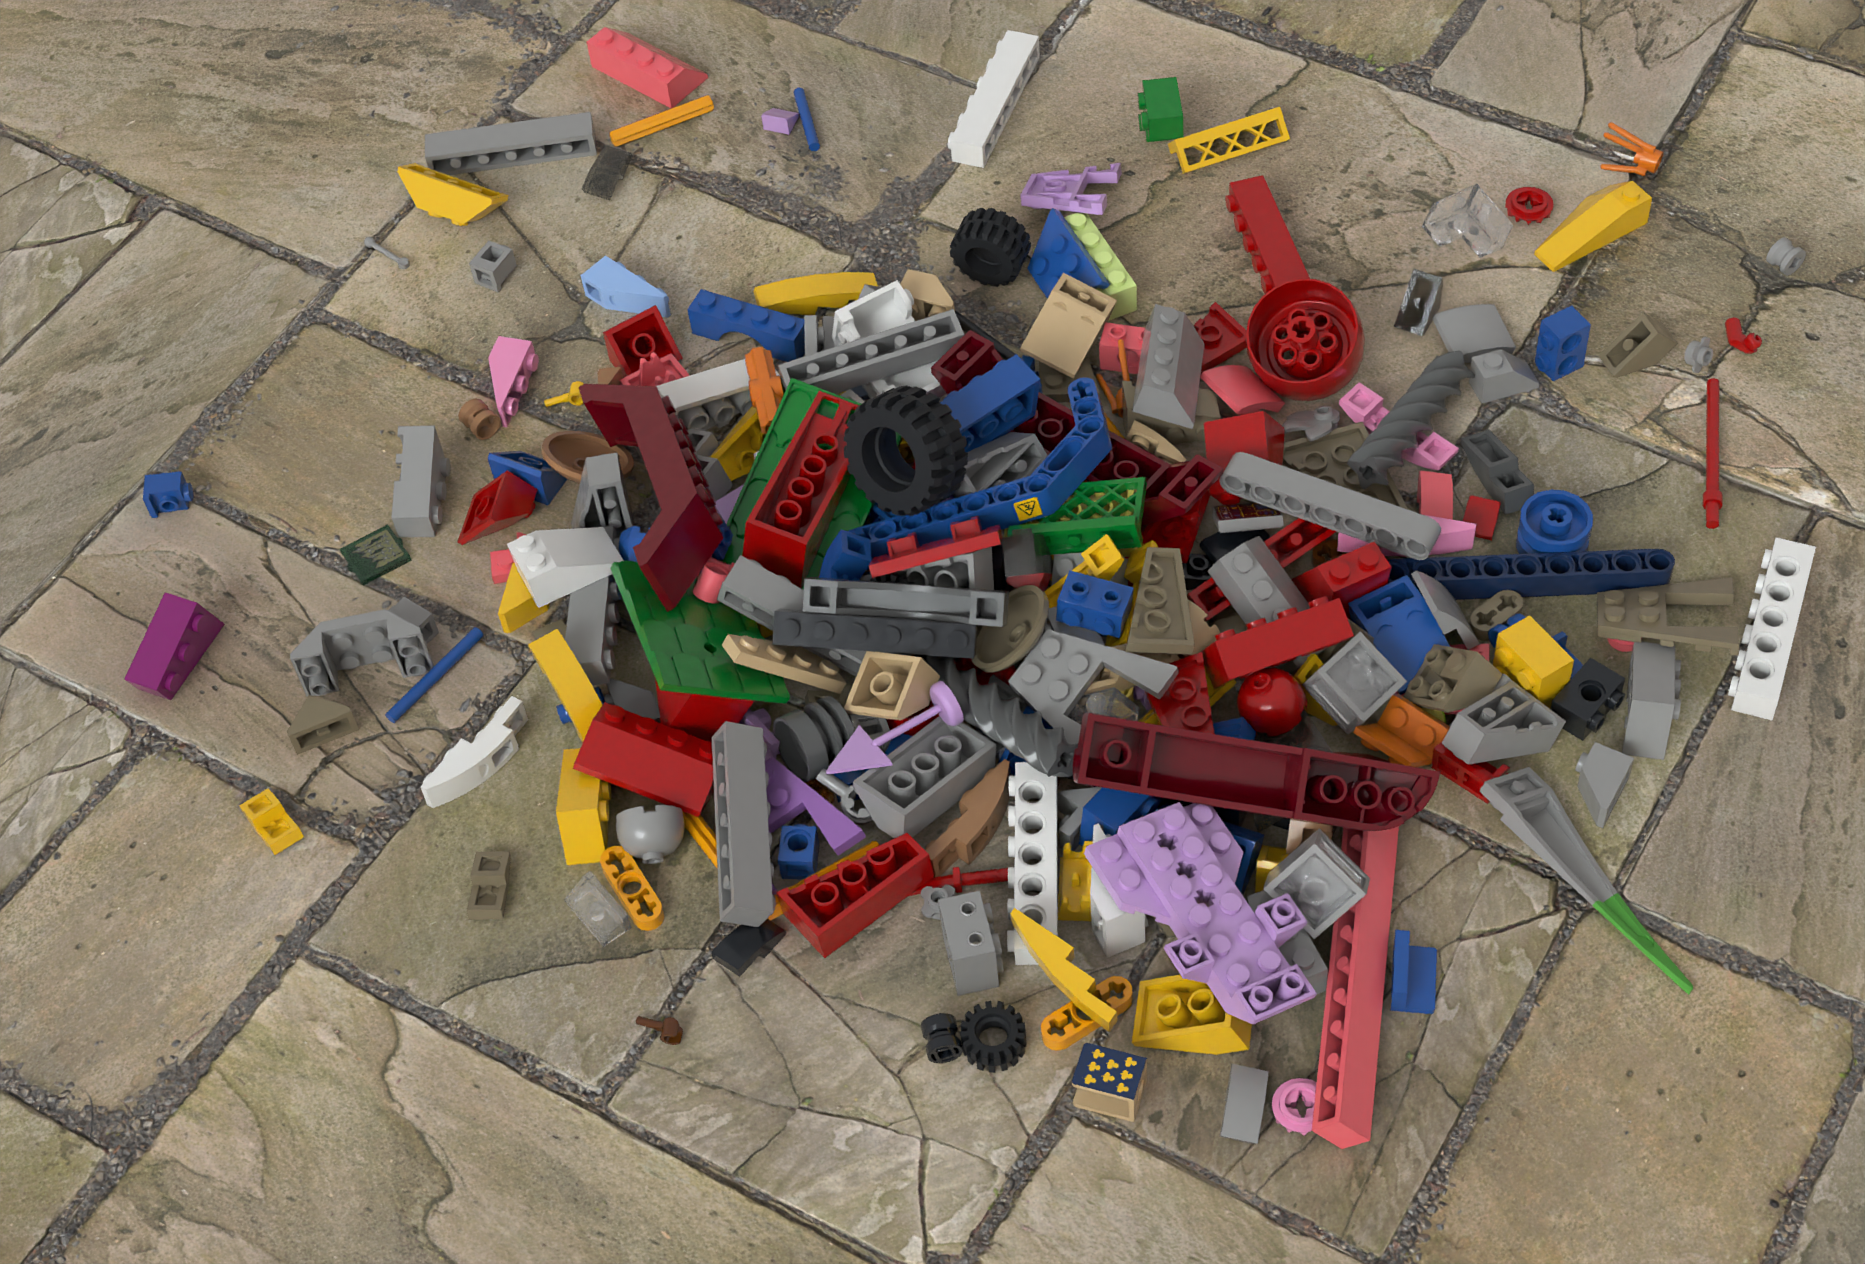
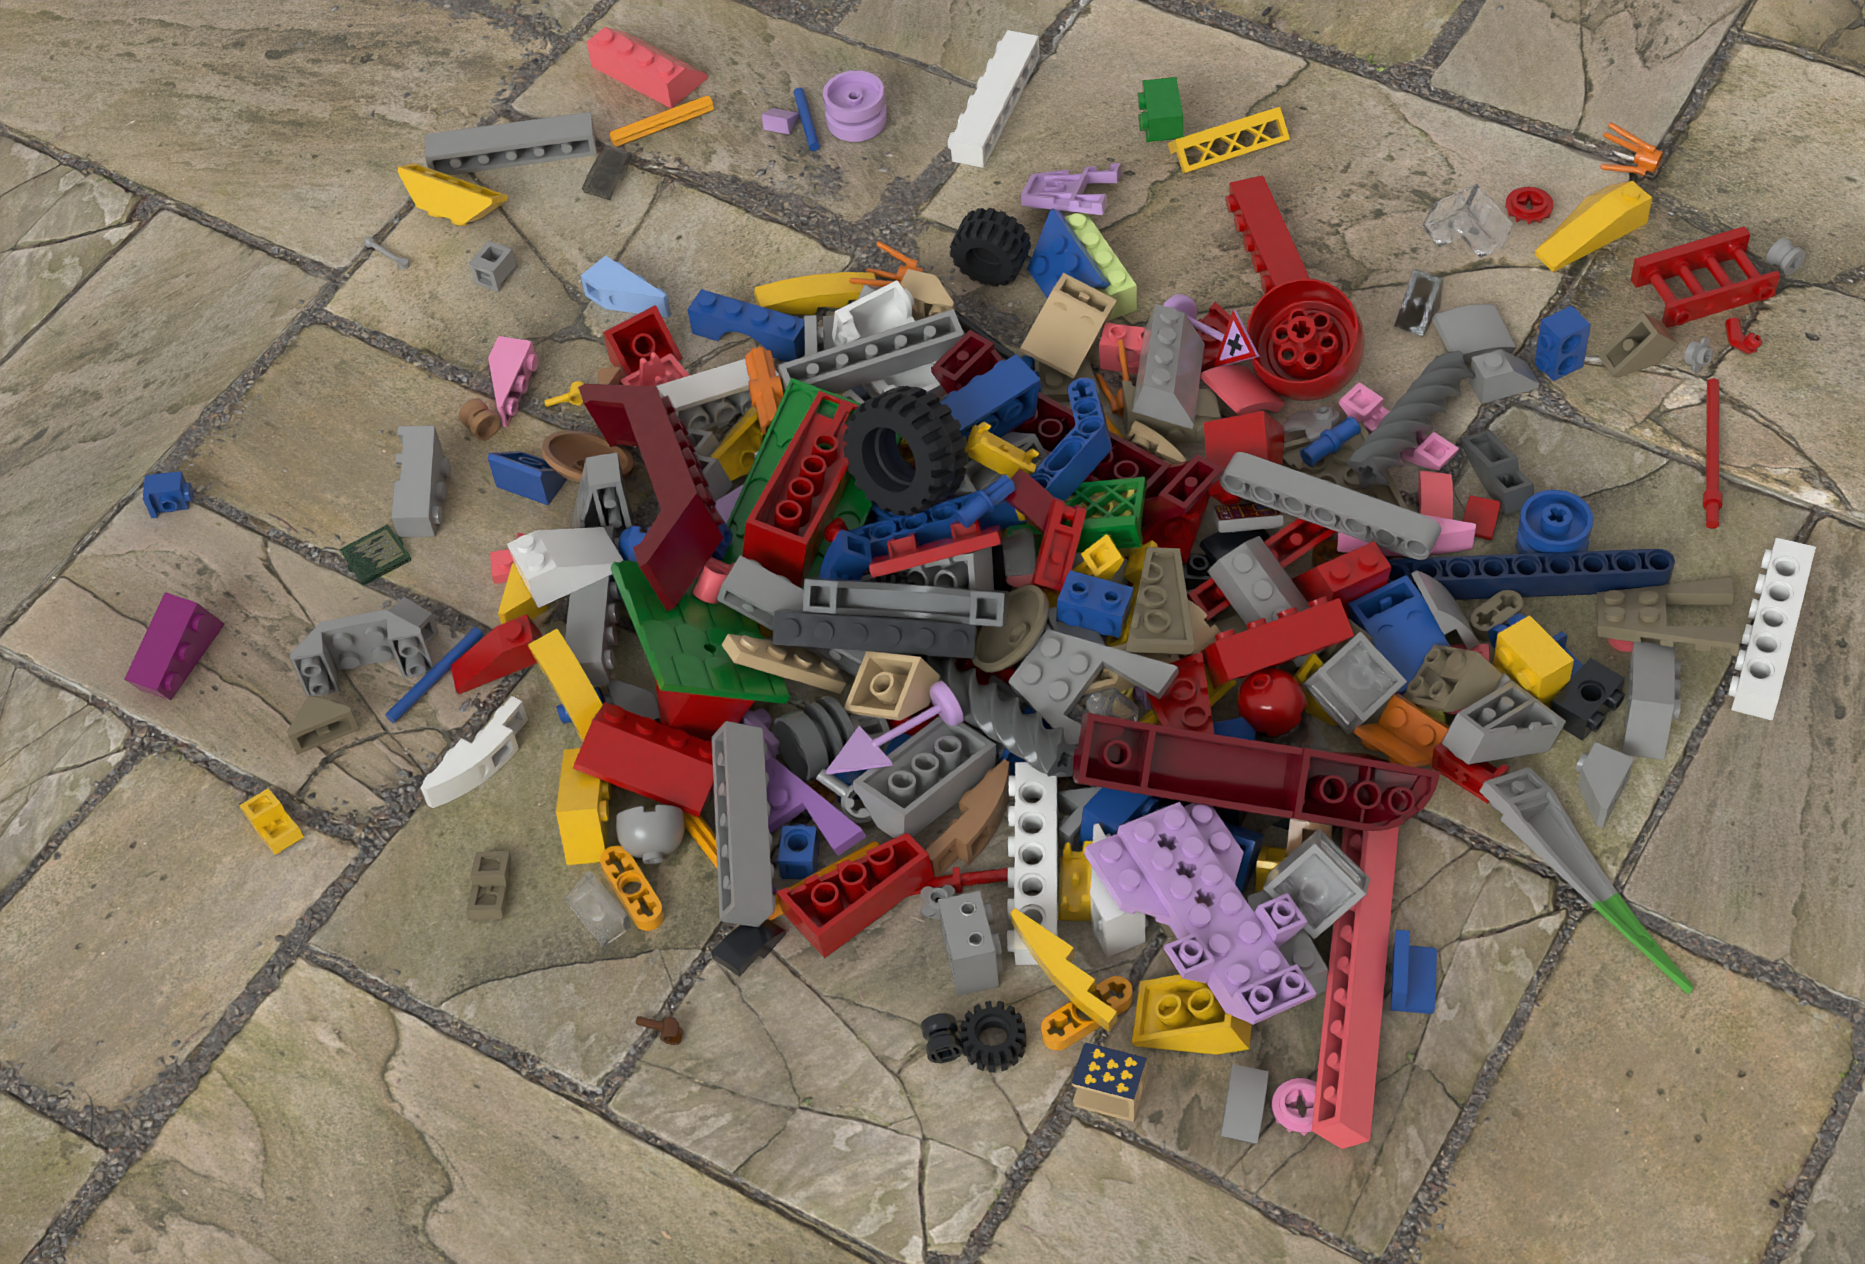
red slope [457,470,537,545] -> none
none -> red slope [450,614,543,694]
none -> lavender wheel [823,70,887,142]
none -> red arm [824,518,849,543]
none -> orange plant [849,241,924,287]
none -> blue axle [955,475,1015,528]
none -> yellow hinge [965,422,1039,478]
none -> dark red slope [1003,469,1068,535]
none -> red plate [1031,498,1086,595]
none -> lavender piece [1163,294,1260,368]
none -> blue pin [1300,416,1361,467]
none -> red fence [1631,226,1780,328]

